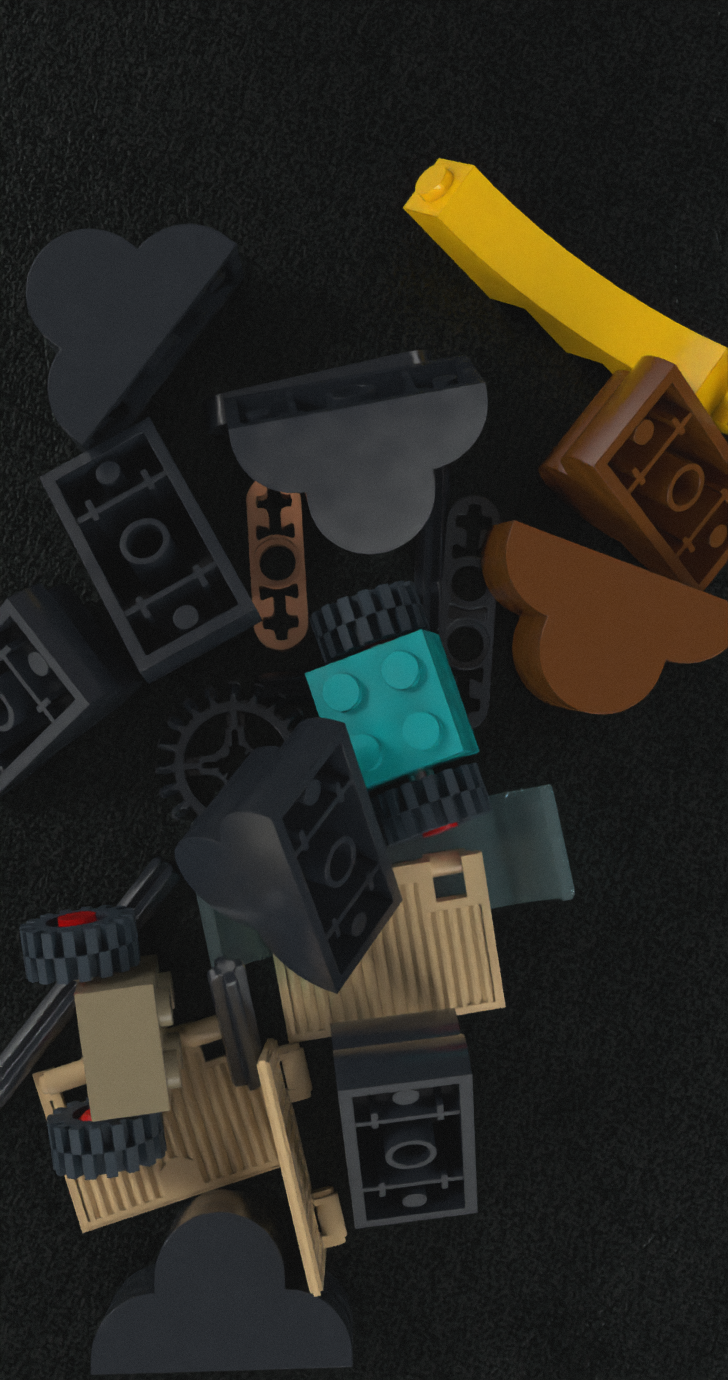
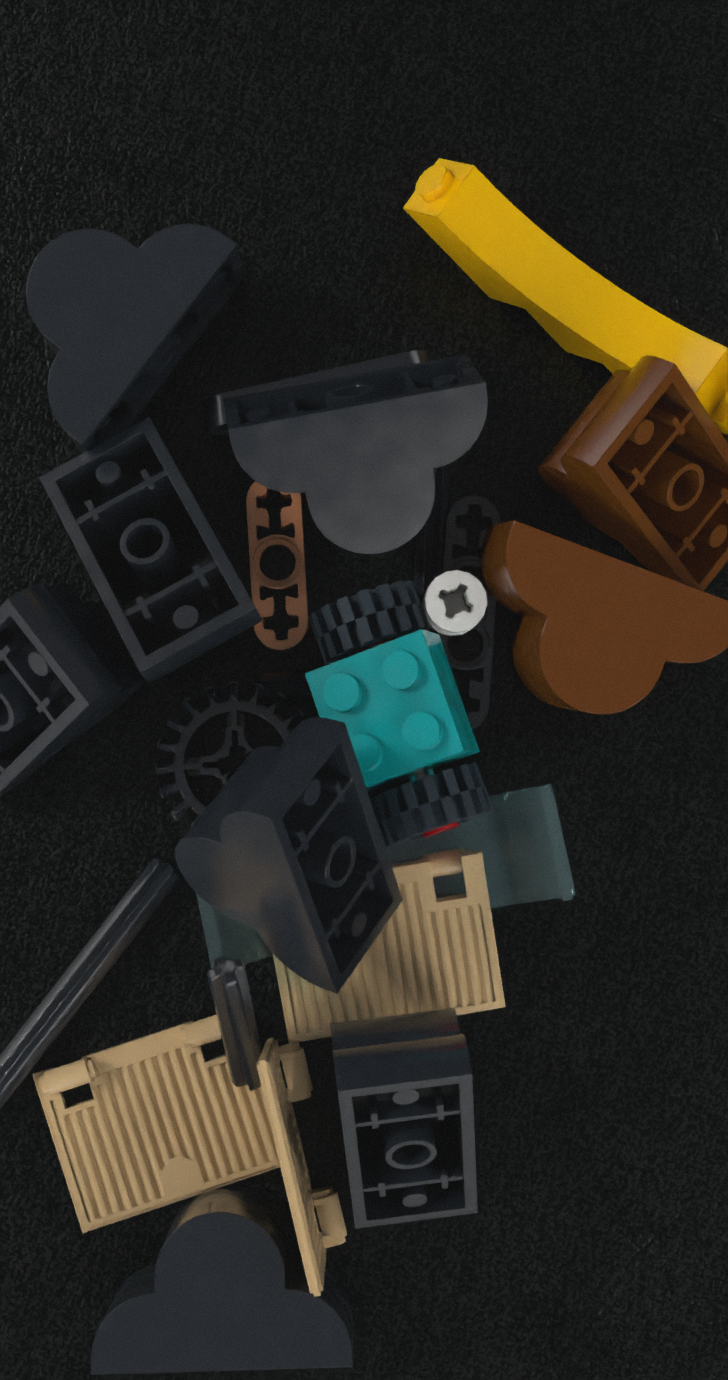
brick [19,905,183,1180] -> none
none -> white wheel [422,570,487,636]

